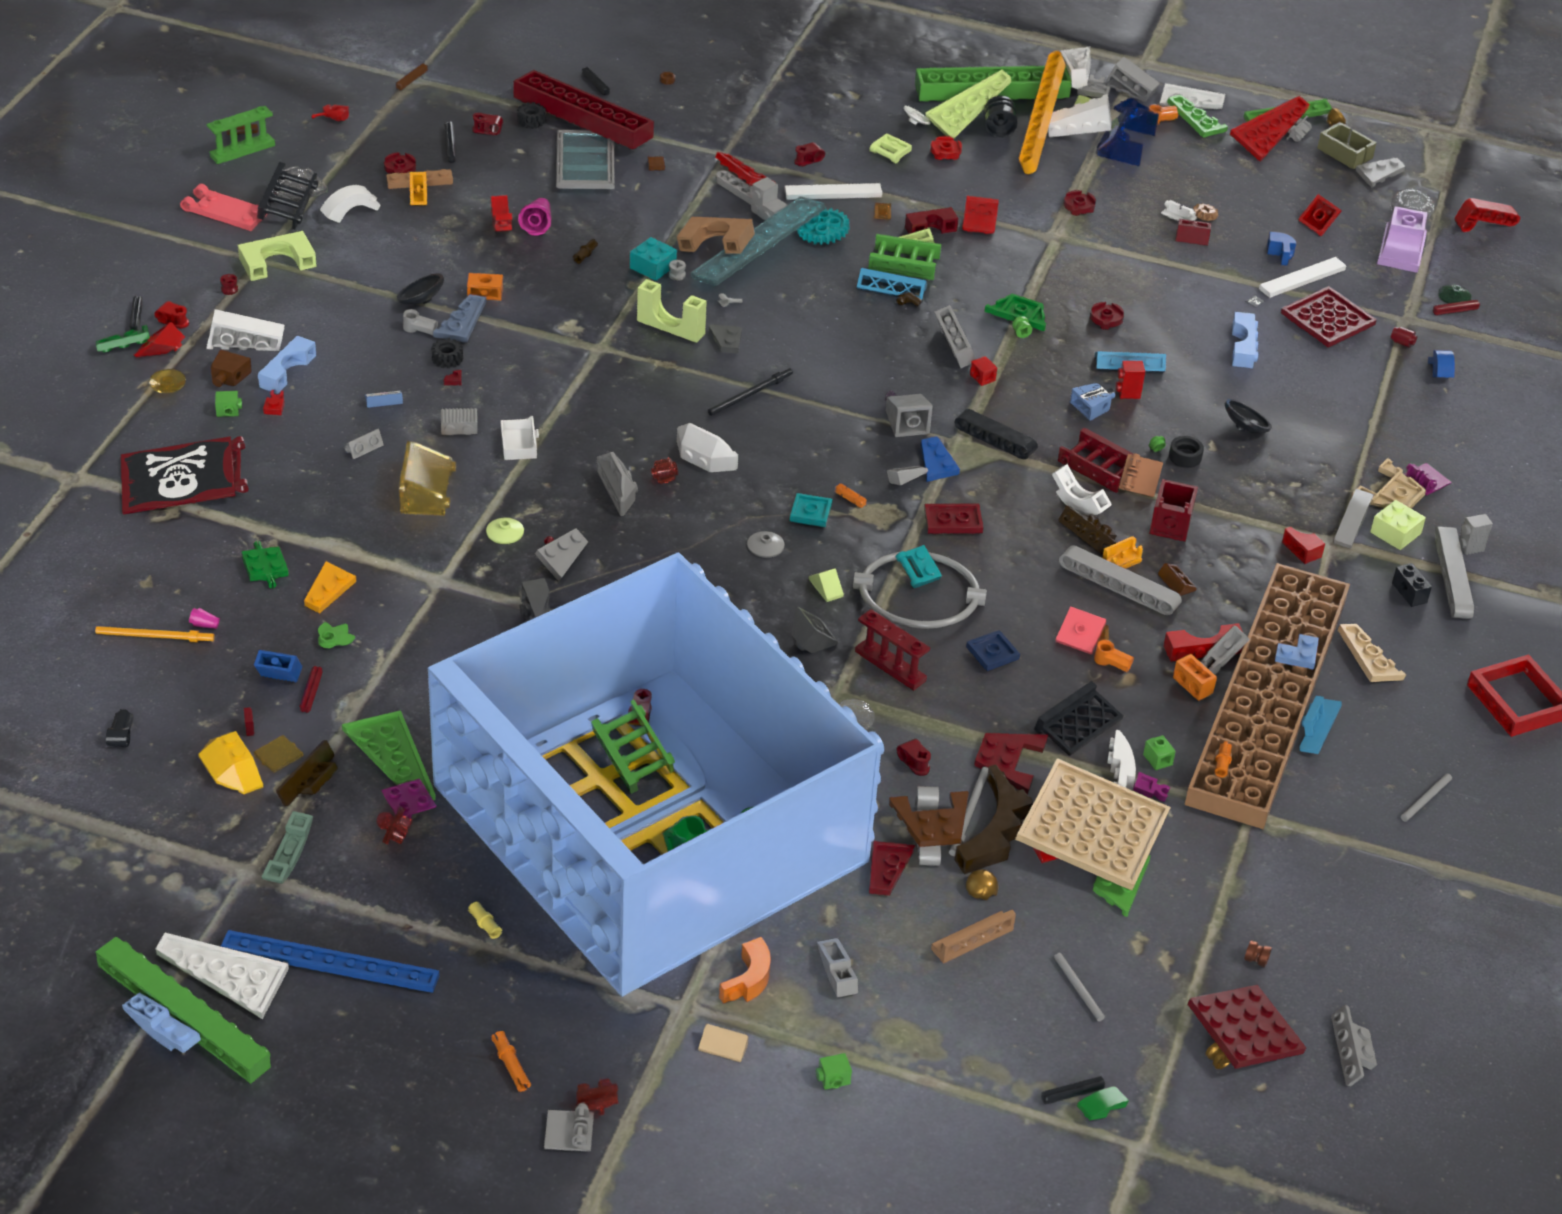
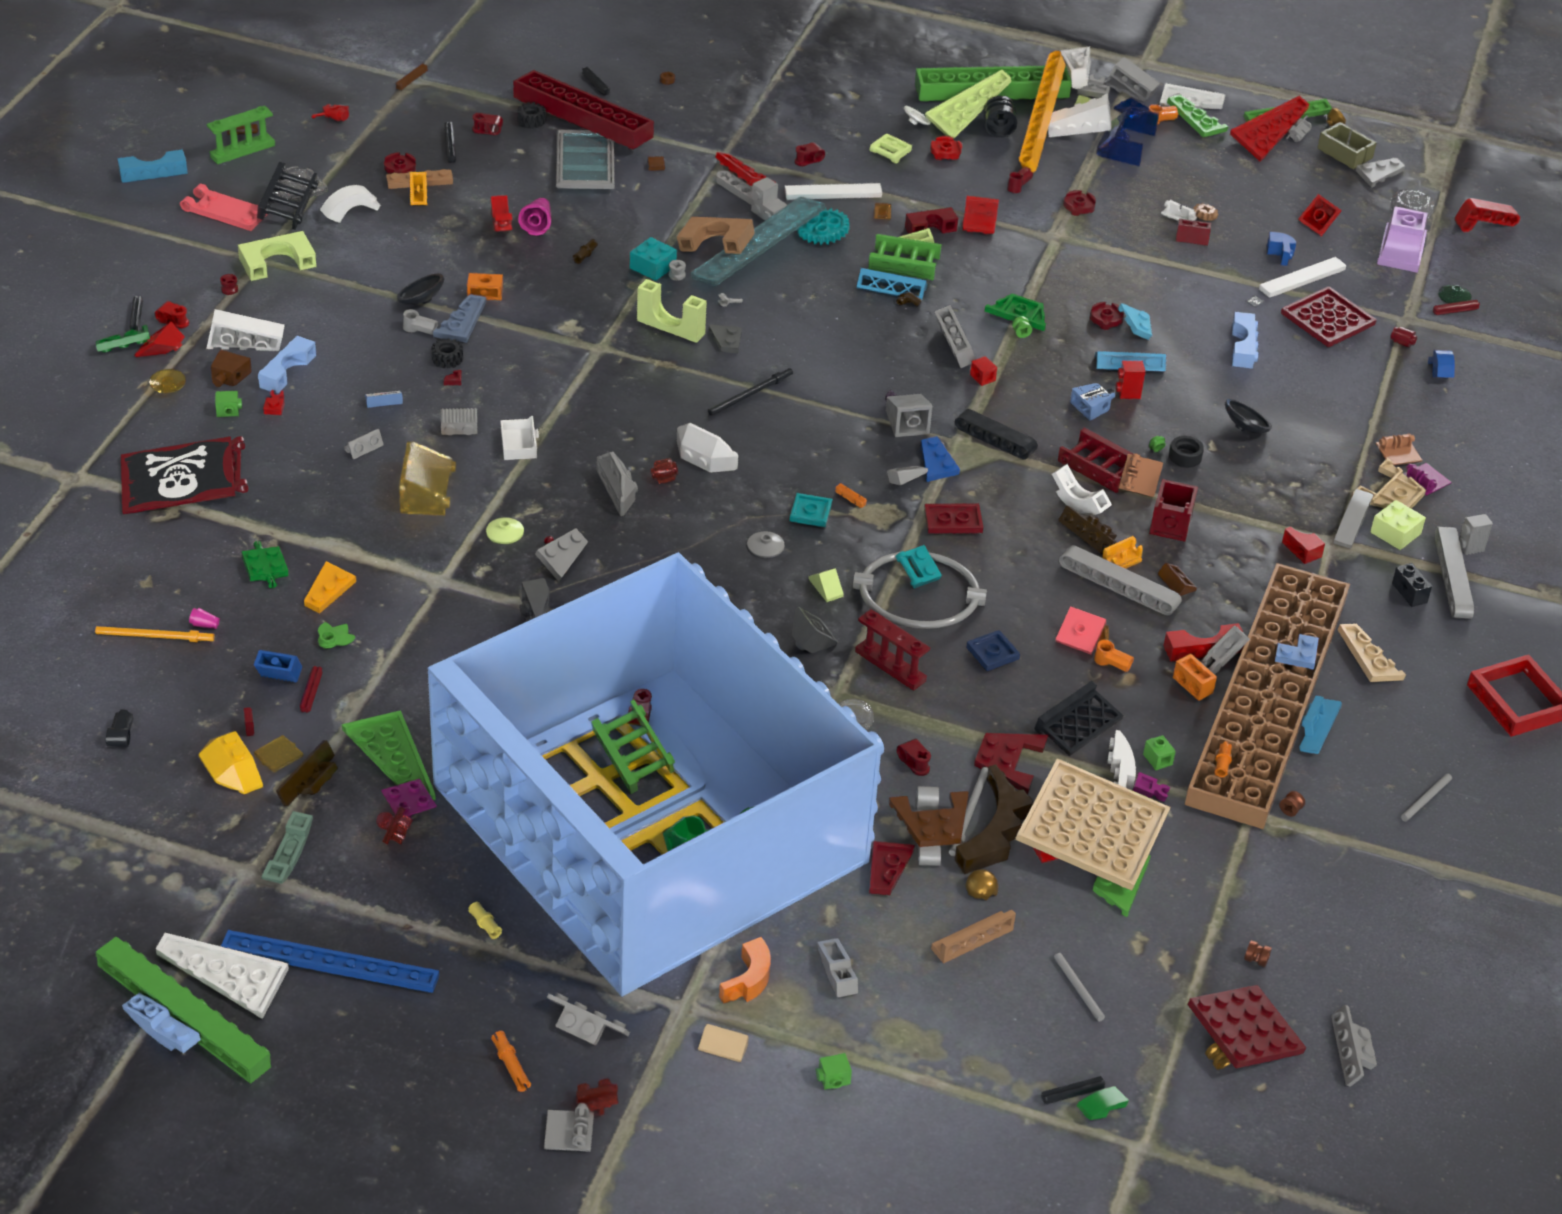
none -> dark azure arch [117,149,188,183]
none -> light grey bracket [547,993,630,1046]
none -> dark red piece [1007,167,1033,193]
none -> medium azure wing [1118,303,1152,340]
none -> copper wheel [1279,791,1305,817]
none -> nougat hinge [1375,433,1422,465]

